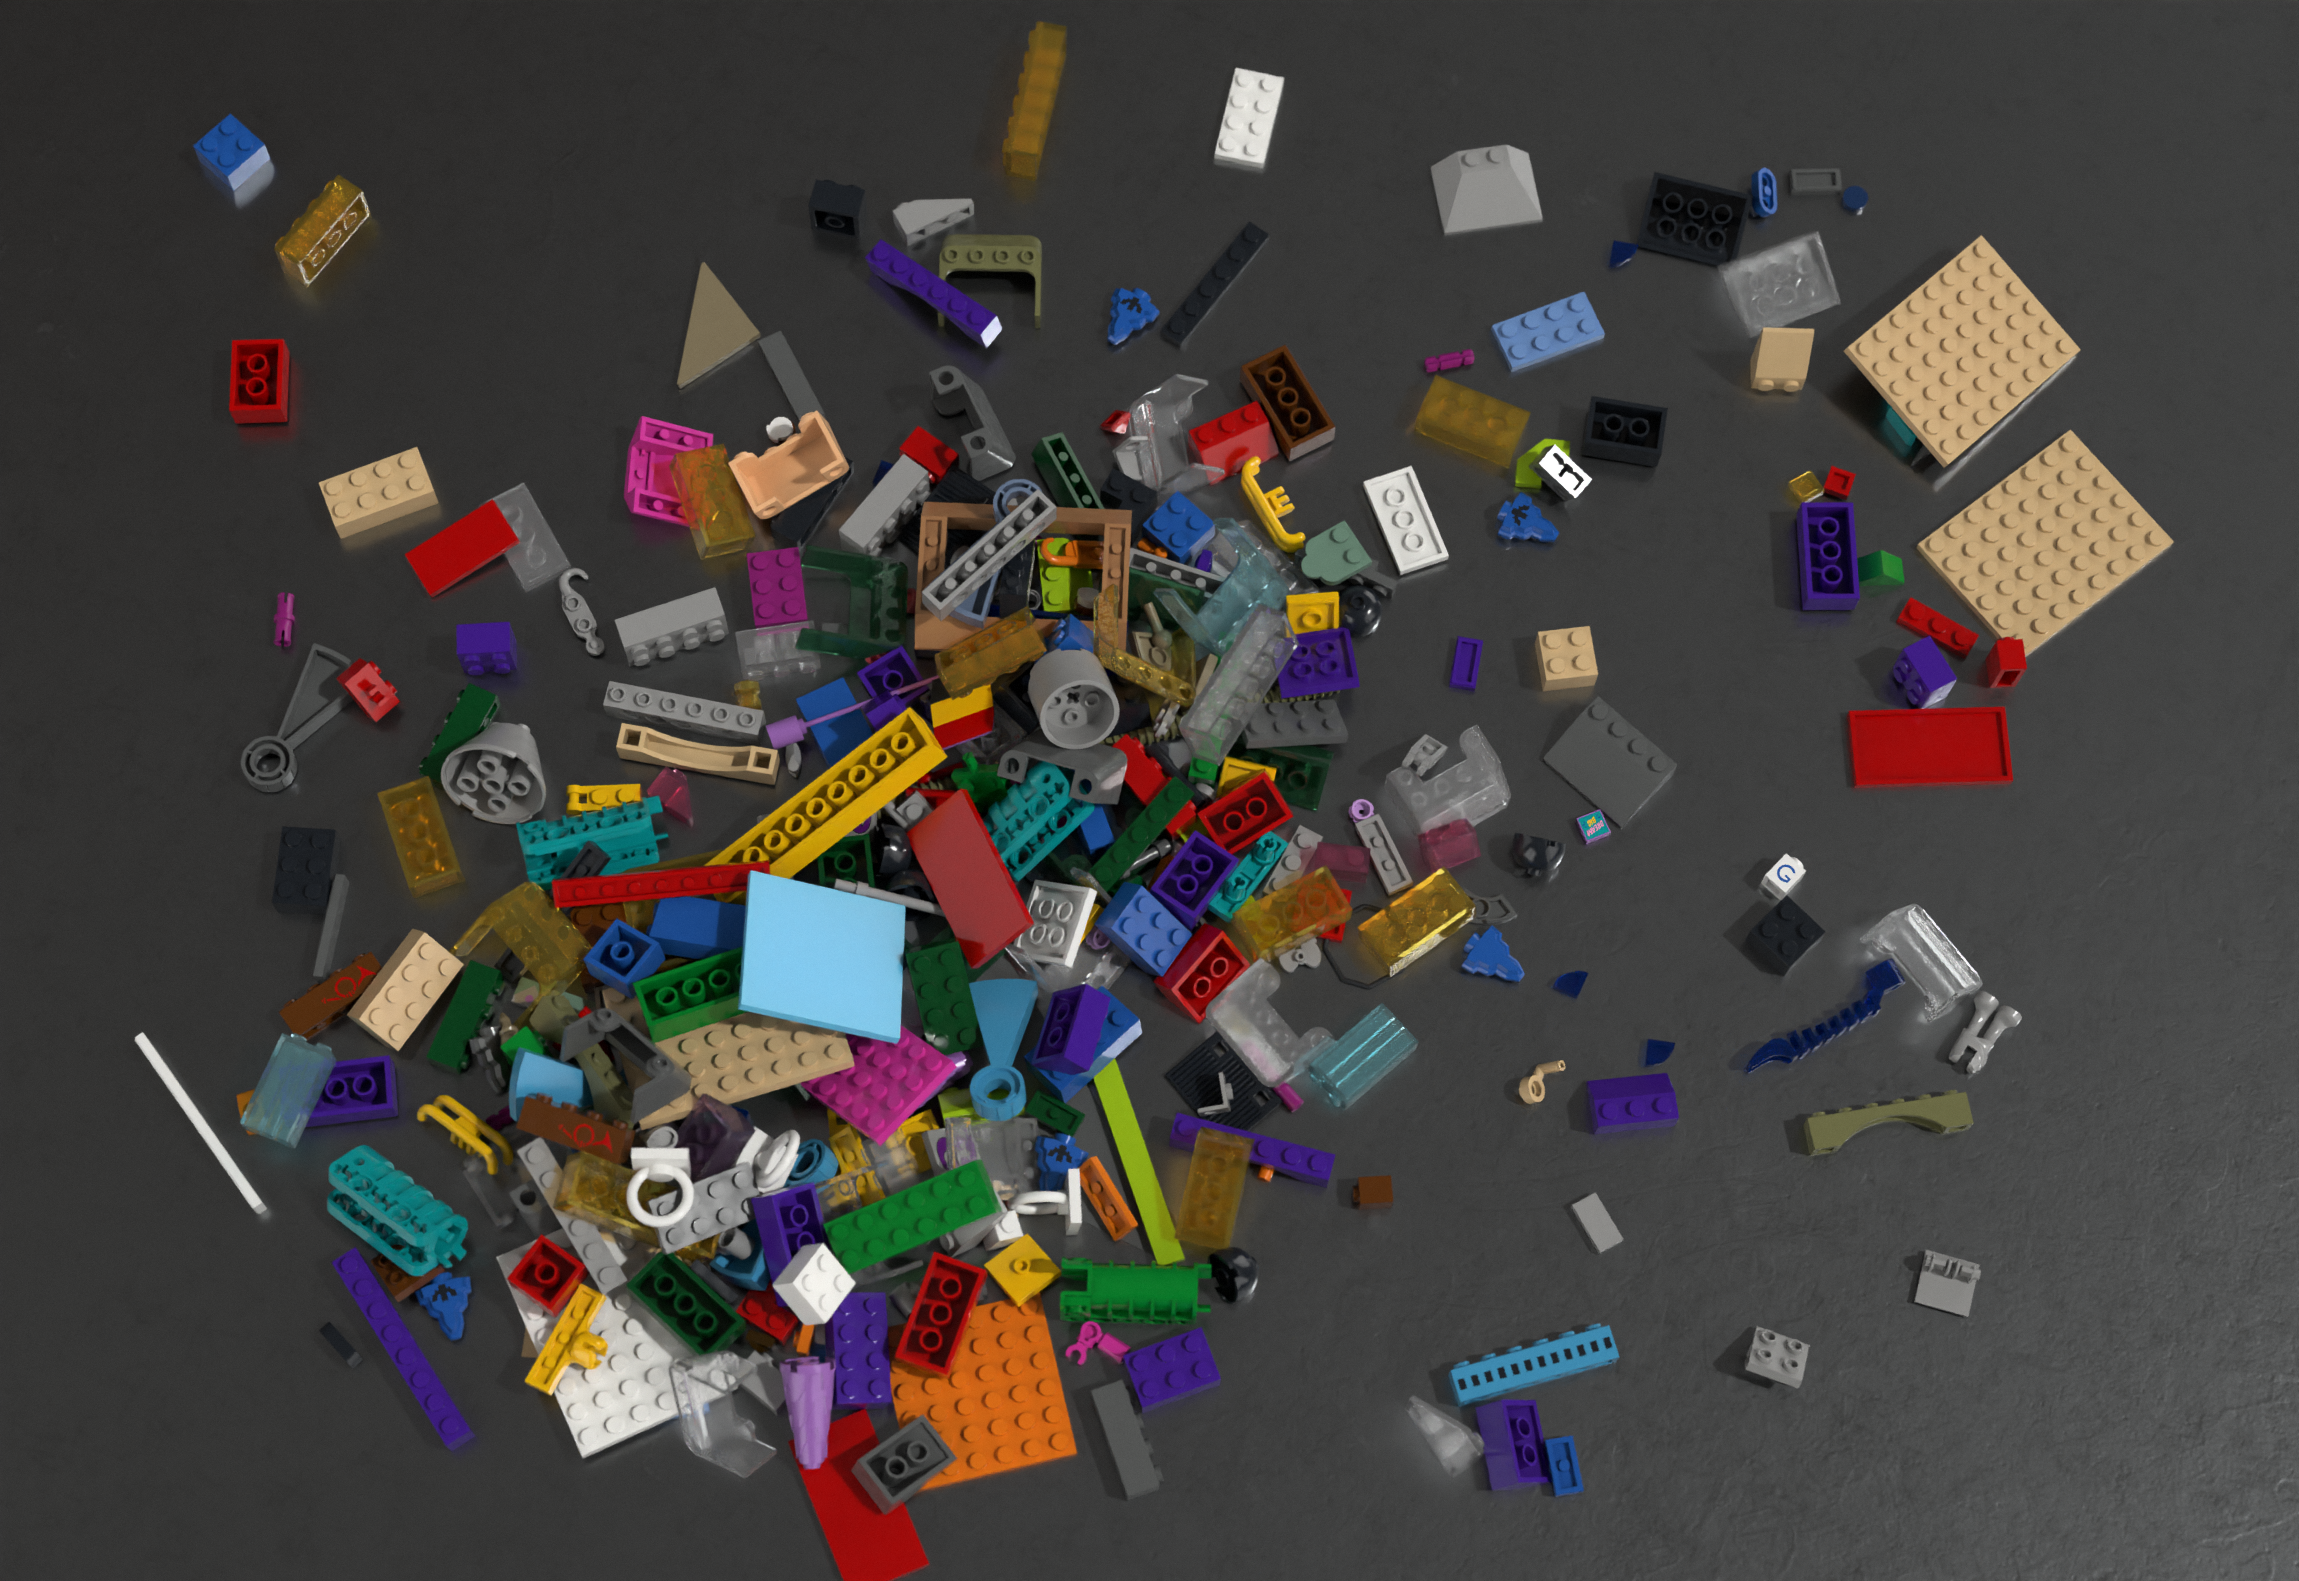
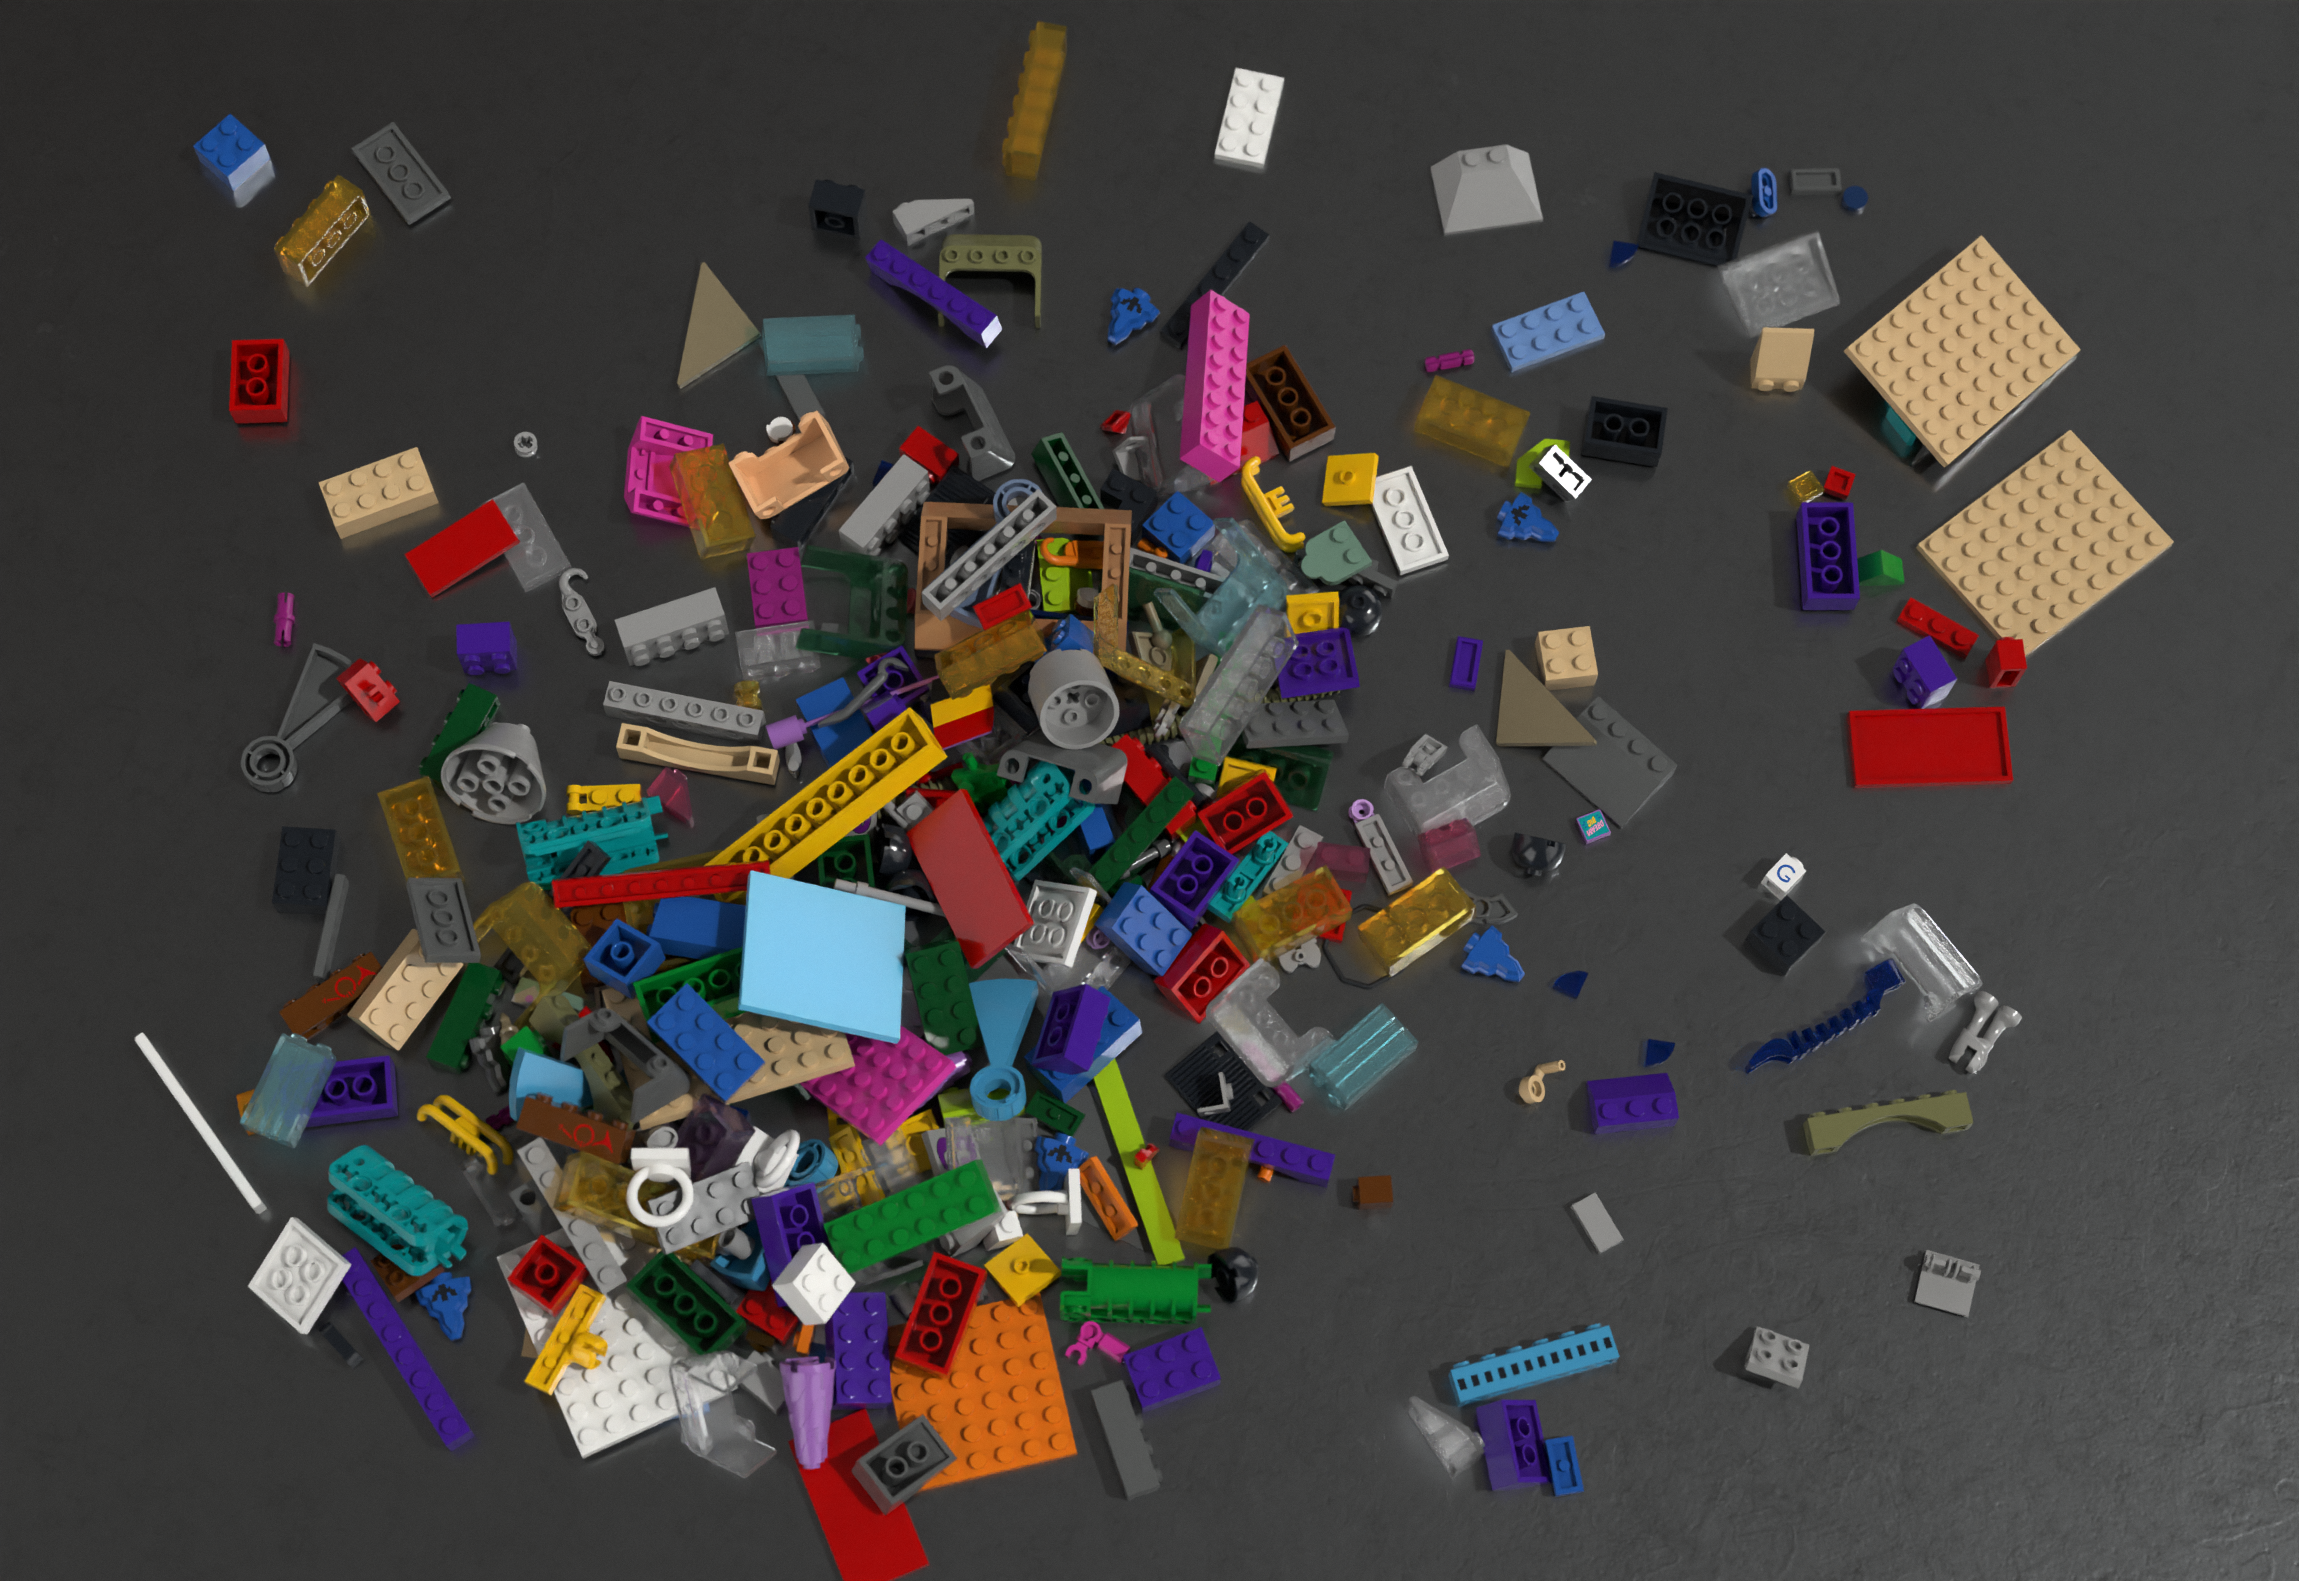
none -> white plate [248,1217,352,1334]
none -> dark grey plate [351,122,451,225]
none -> dark grey plate [406,878,481,963]
none -> light grey bush [514,432,537,458]
none -> blue brick [647,983,765,1104]
none -> clear light blue brick [761,315,864,376]
none -> dark grey piece [818,657,909,728]
none -> red tile [973,583,1033,631]
none -> red tile [1134,1143,1159,1170]
none -> dark pink brick [1180,290,1250,483]
none -> yellow plate [1322,453,1379,506]
none -> dark tan tile [1496,650,1597,747]

